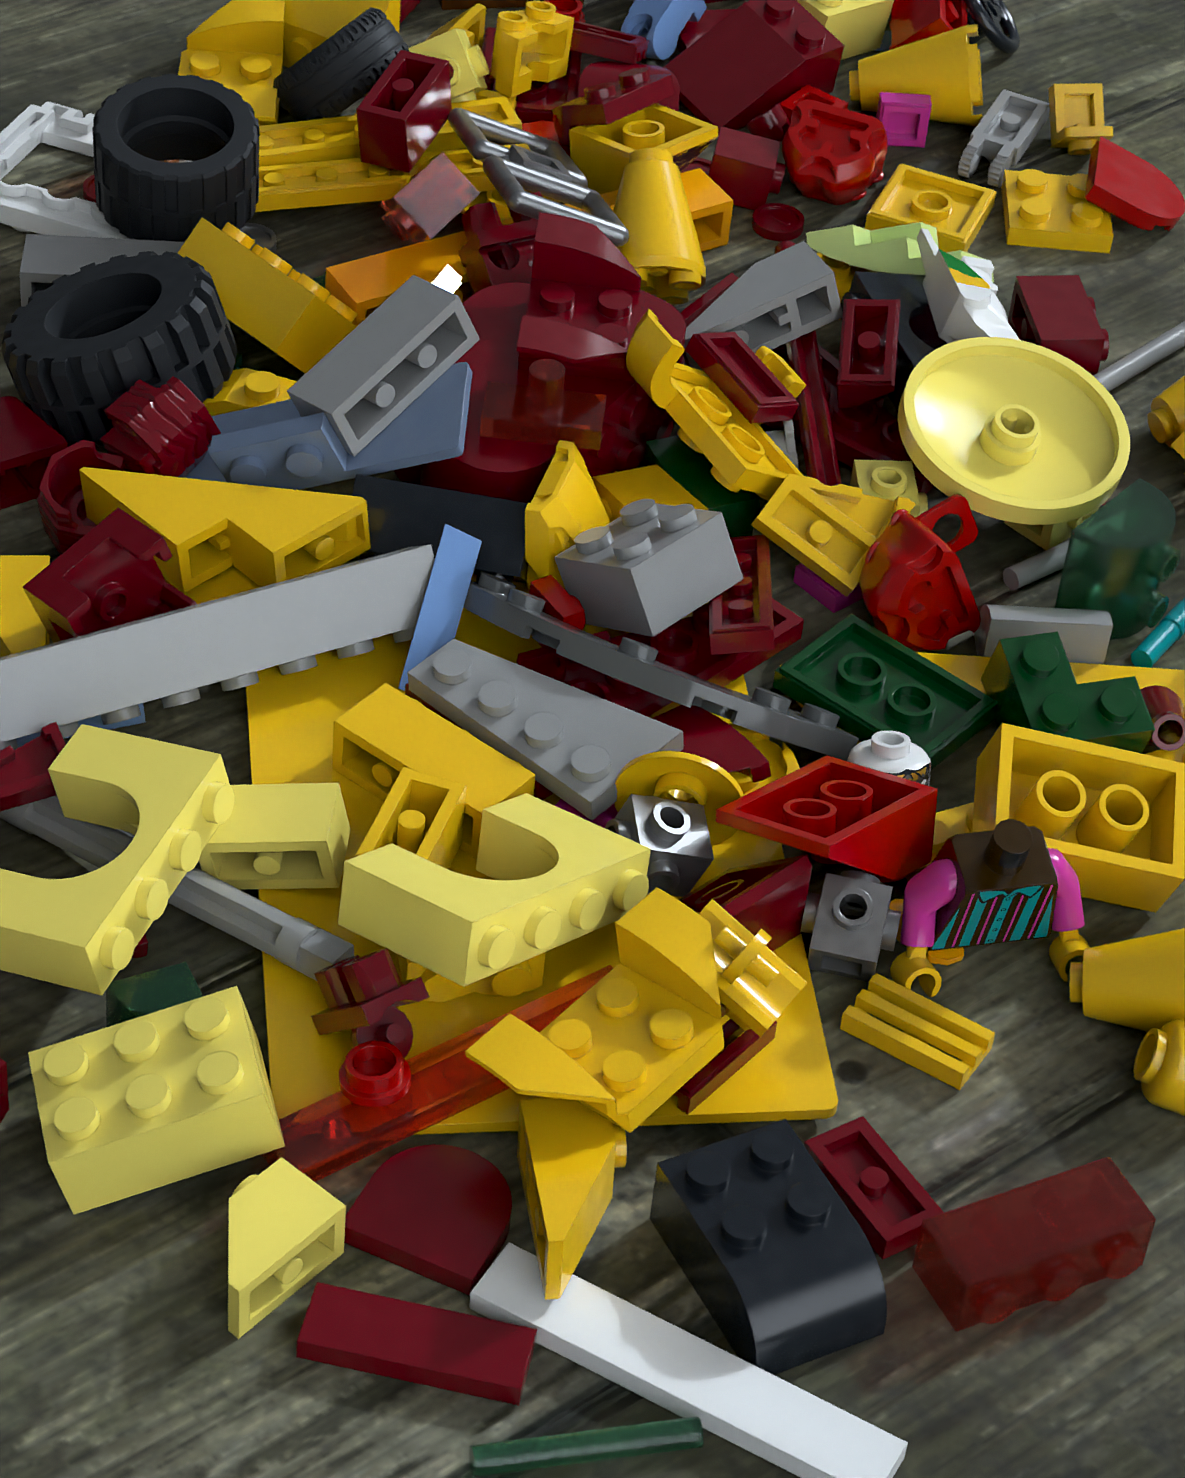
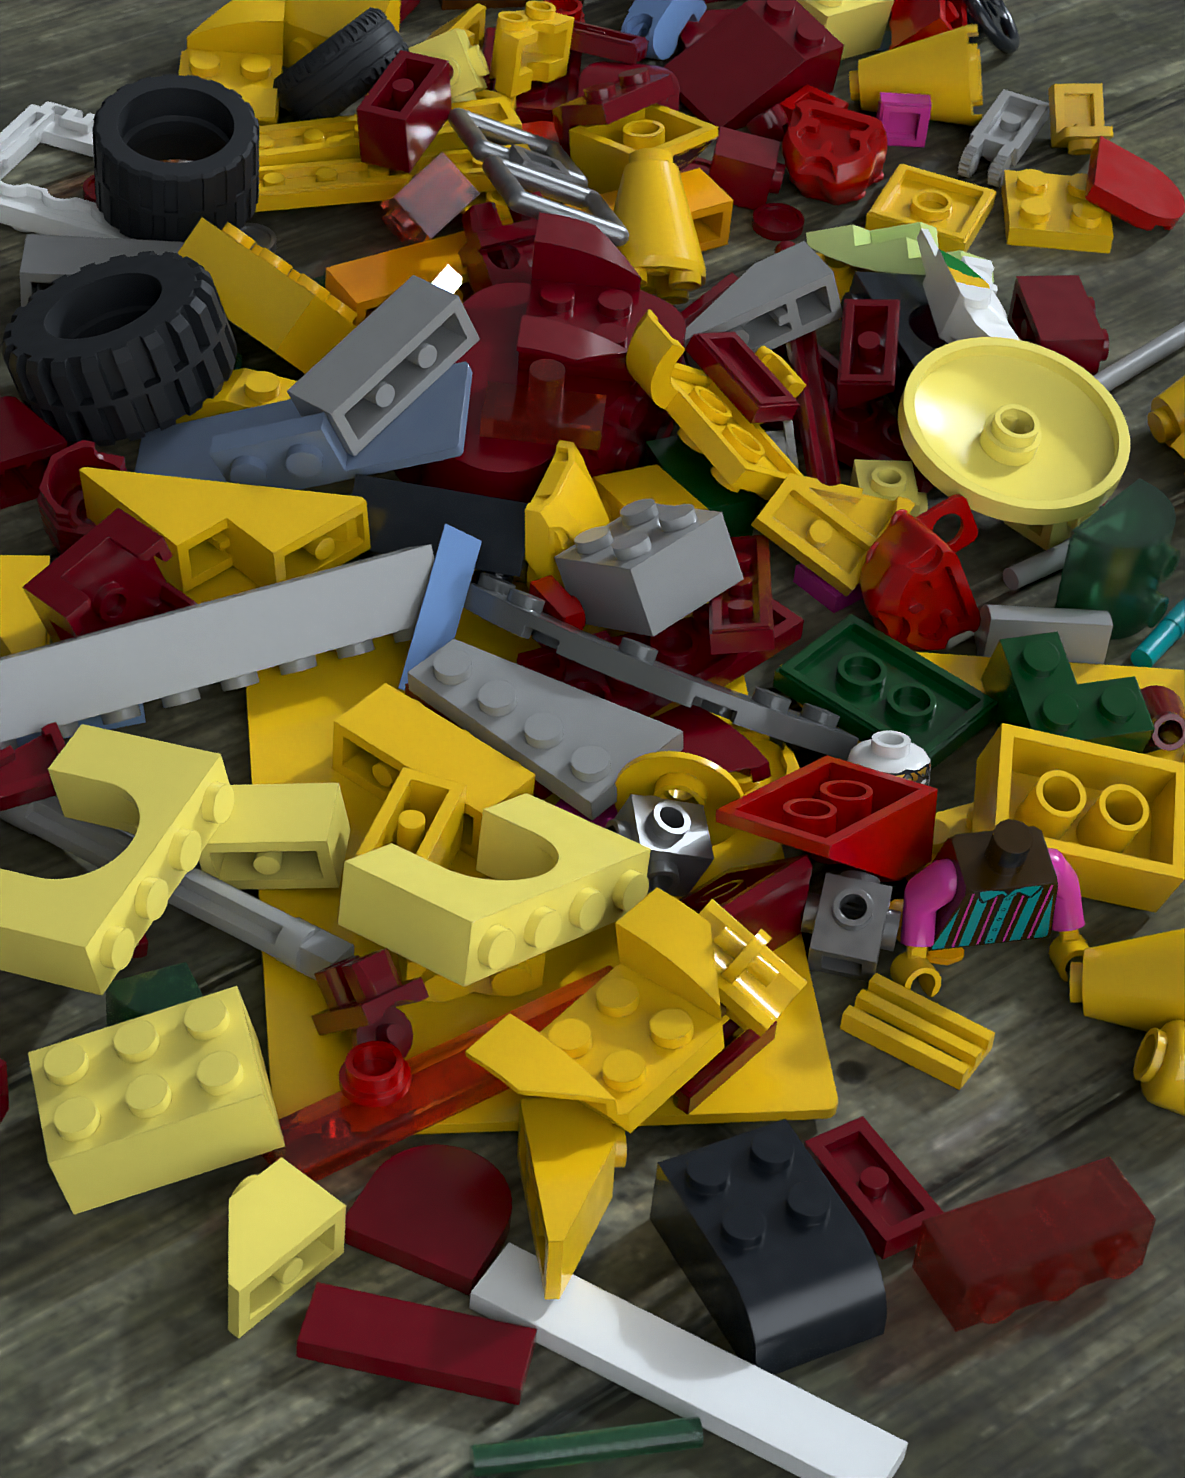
dark red hair [100,376,221,478] -> none

